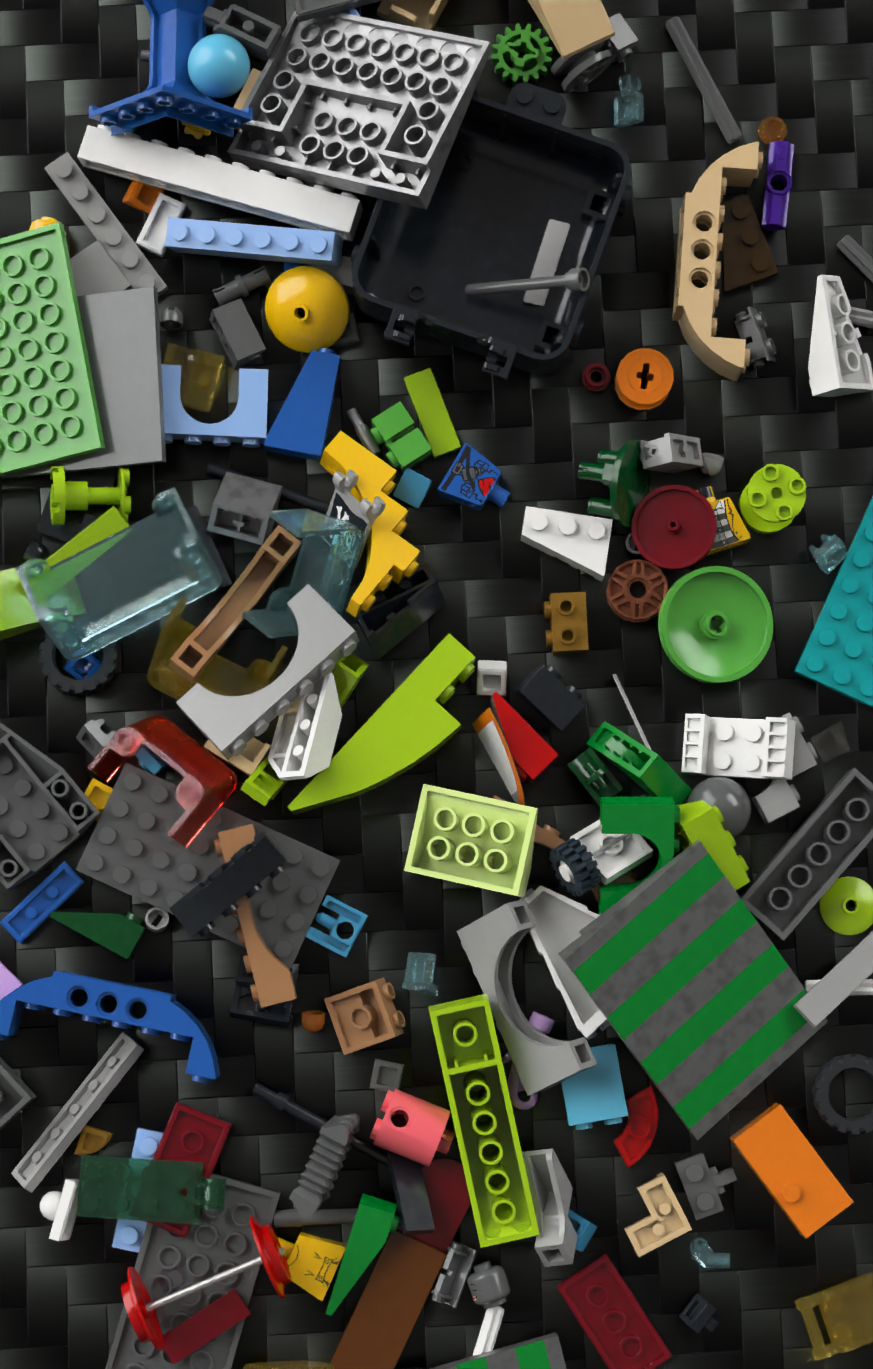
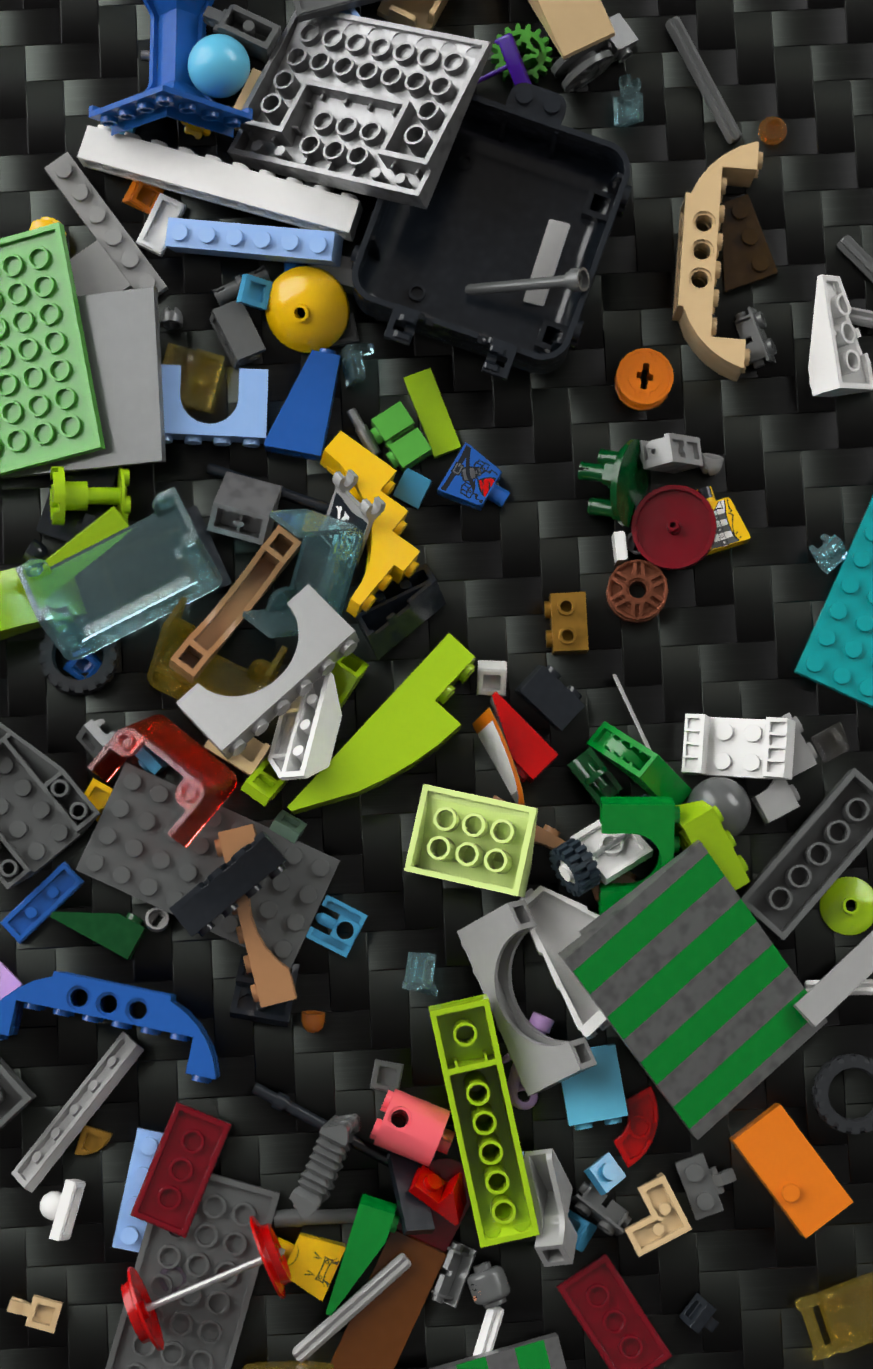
clear green hinge [76,1155,227,1224] -> none
dark red tile [163,1287,251,1364] -> none
medium nougat plate [324,977,405,1055] -> none
white wedge [520,506,613,582] -> none
dark red plate [582,363,611,392] -> none
bright green dish [658,566,773,683] -> none
clear light blue arm [690,1237,730,1268] -> none
lime piece [738,464,806,534] -> none
dark purple piece [761,140,794,231] -> none
none -> tan plate [7,1294,63,1334]
none -> dark azure plate [236,274,273,310]
none -> sand green tile [269,809,307,844]
none -> light grey axle [292,1253,411,1363]
none -> clear light blue tile [340,343,375,387]
none -> red slope [409,1165,467,1226]
none -> dark purple piece [477,33,532,86]
none -> dark grey hinge [571,1181,632,1236]
none -> dark azure plate [584,1152,626,1196]
none -> white tile [611,531,628,565]

